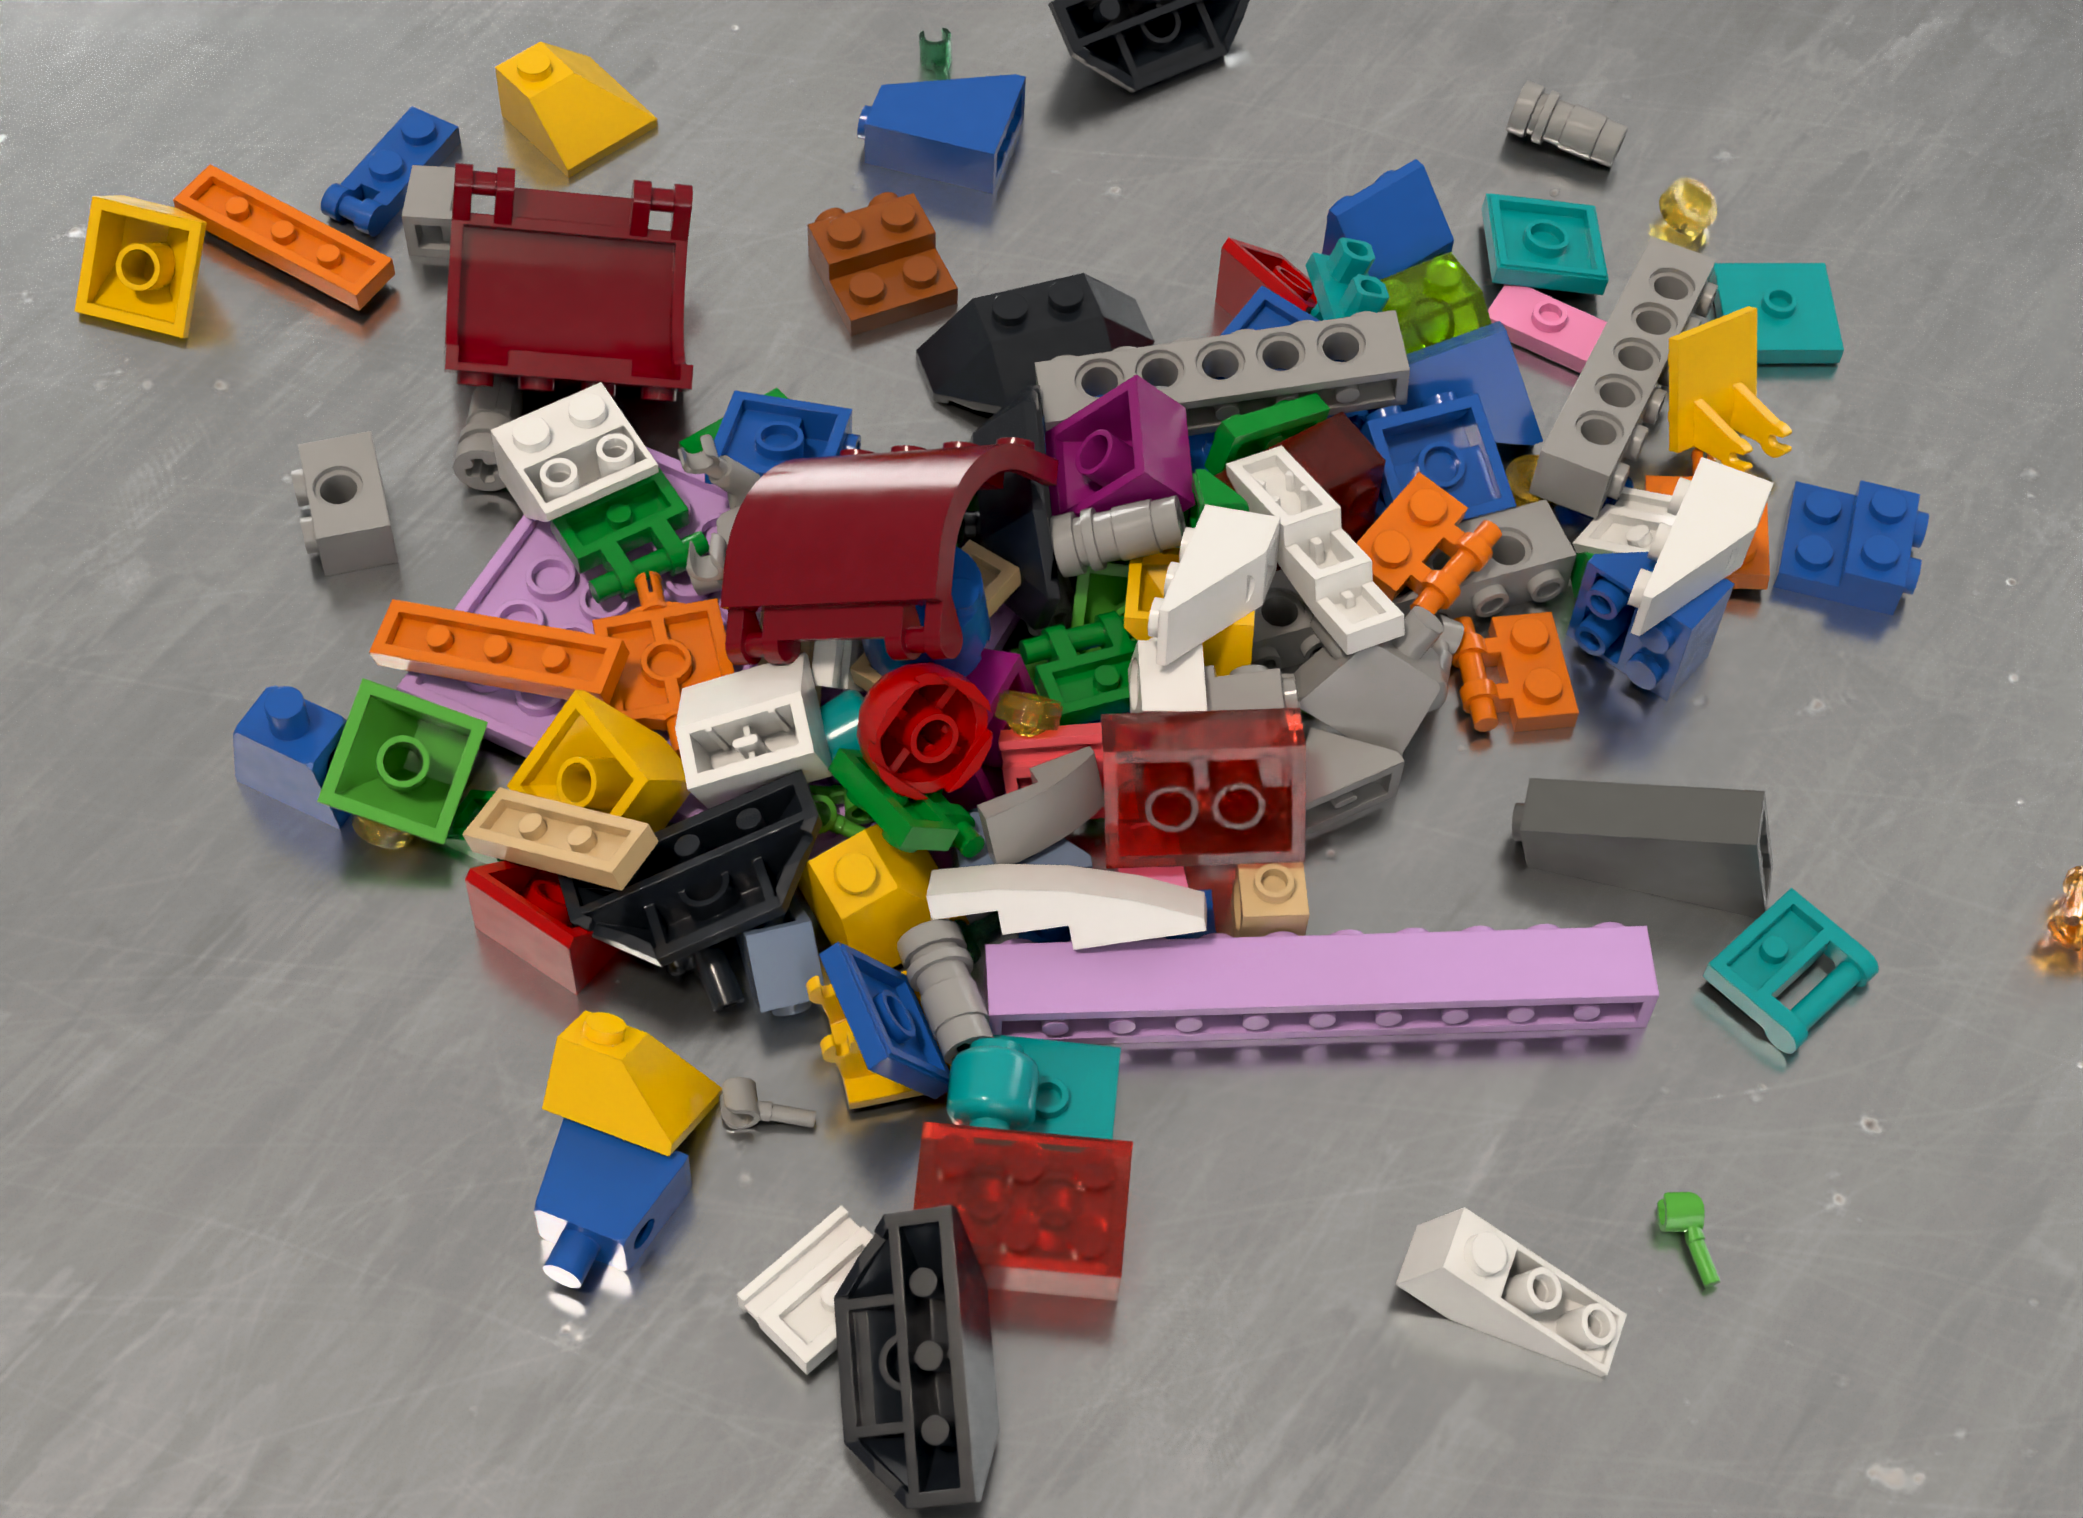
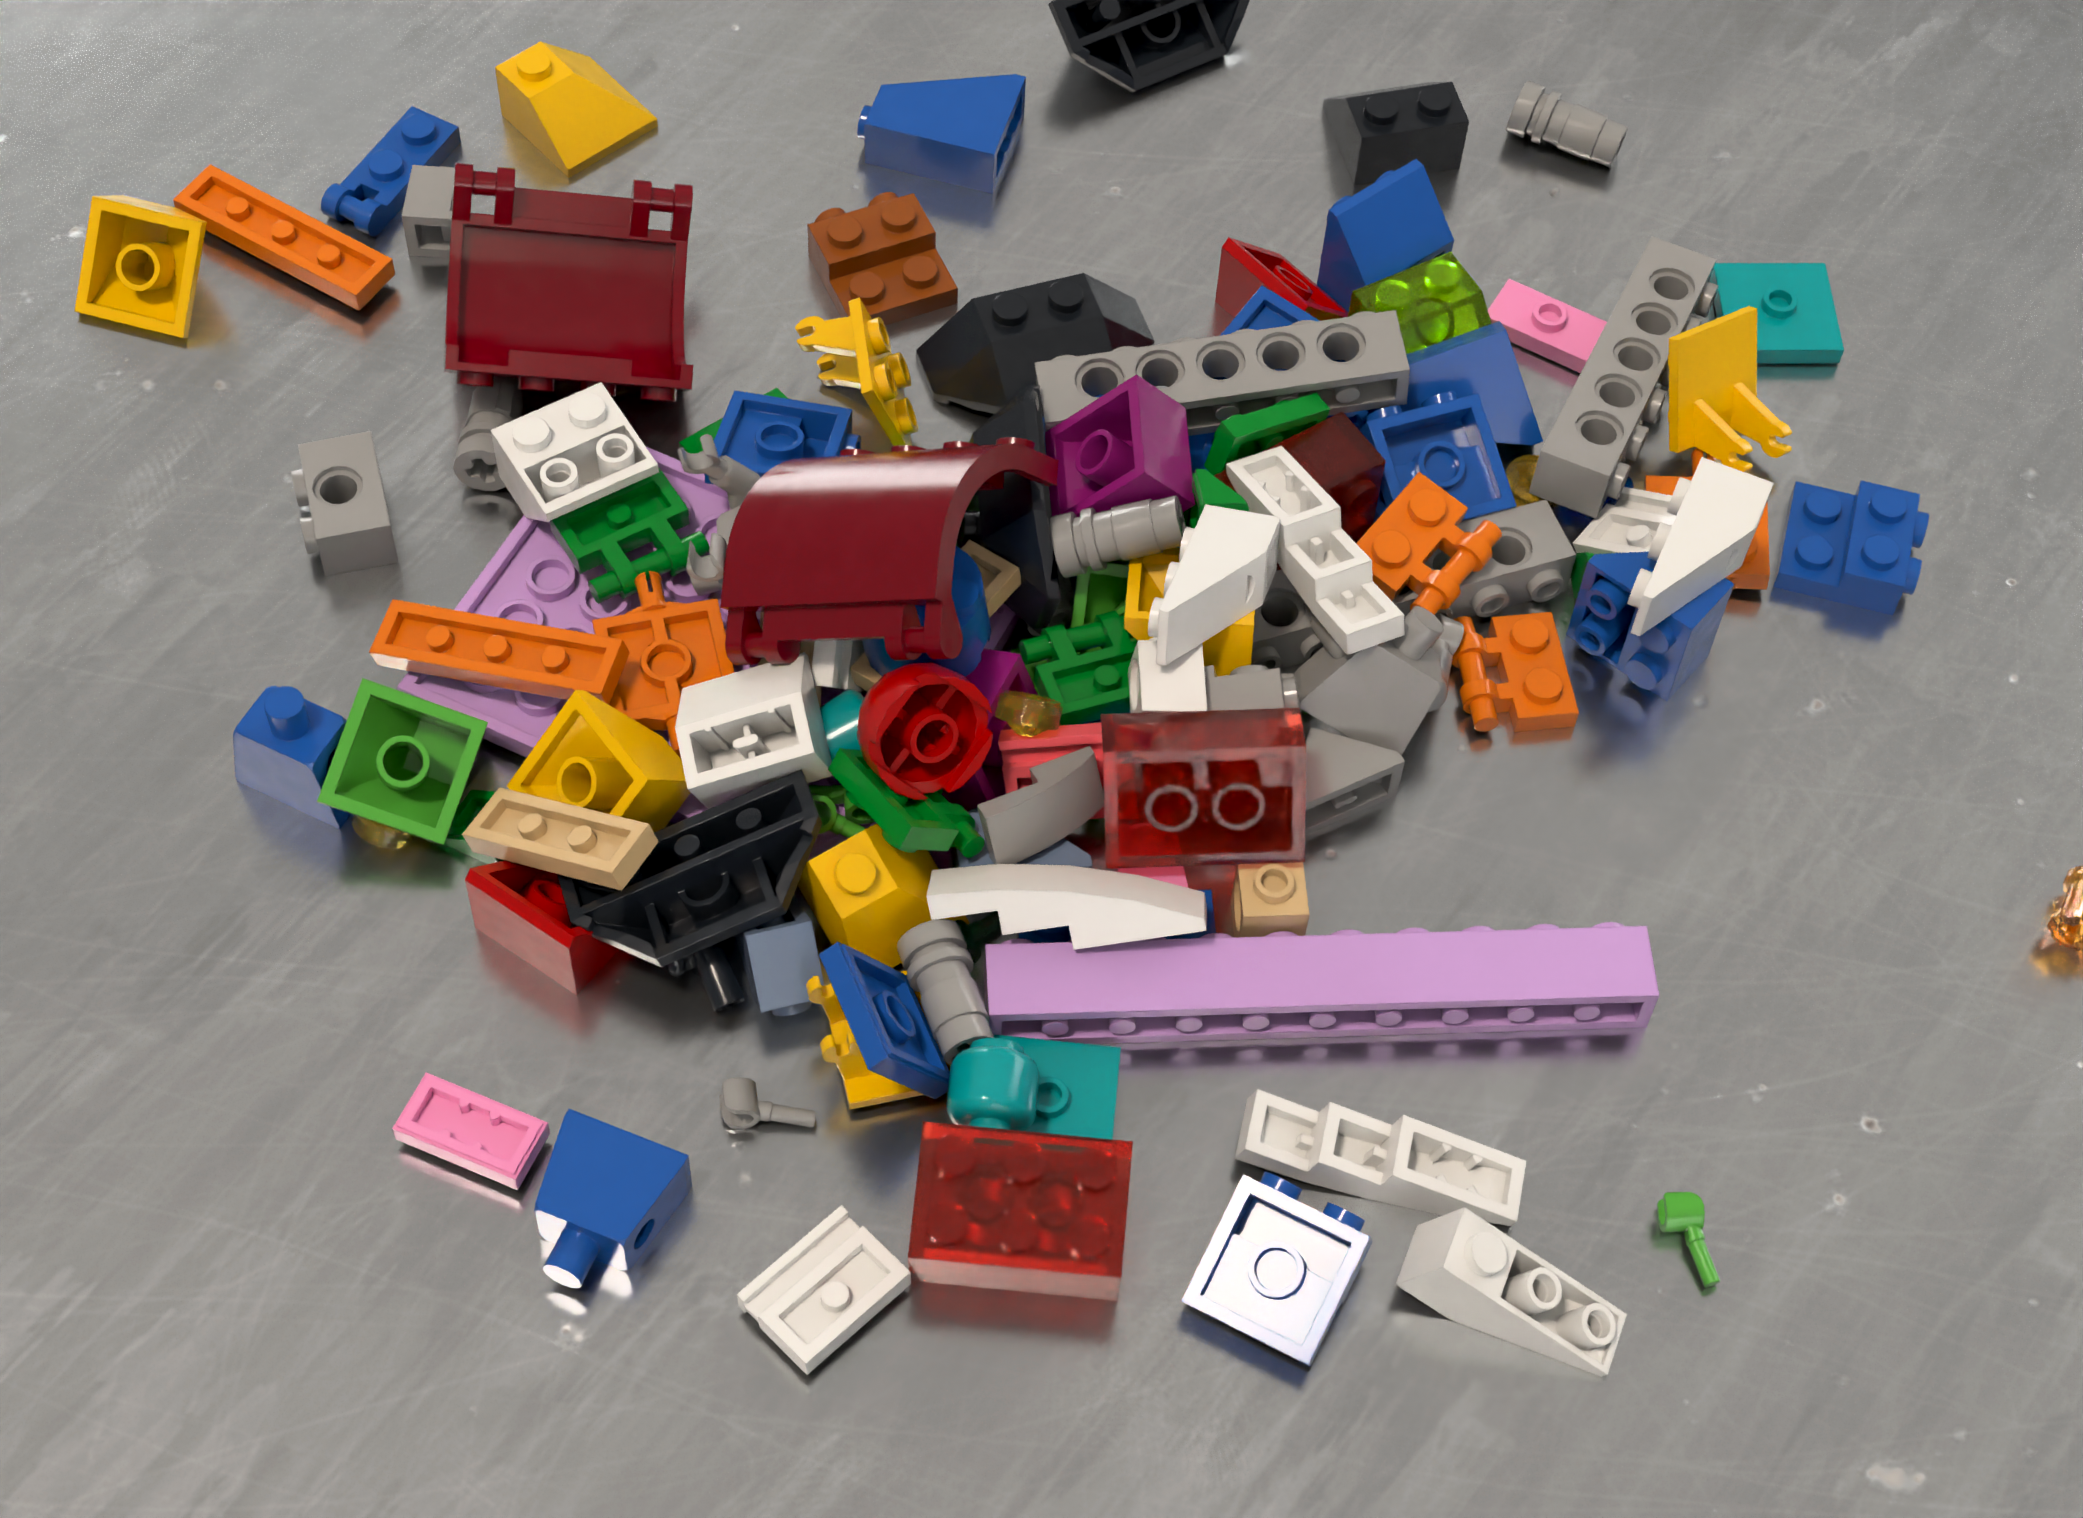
yellow slope [542,1010,722,1157] -> none
black wedge [834,1205,1000,1509] -> none
clear green hand [919,28,952,80] -> none
teal hips [1305,237,1390,321] -> none
teal plate [1481,193,1609,295] -> none
dark grey slope [1512,778,1773,918] -> none
clear yellow tile [1659,178,1717,236] -> none
teal plate [1703,887,1879,1054] -> none
none -> bright pink plate [392,1072,550,1190]
none -> yellow plate [795,297,918,446]
none -> plate [1181,1172,1373,1367]
none -> white slope [1235,1089,1526,1226]
none -> black slope [1323,82,1469,185]

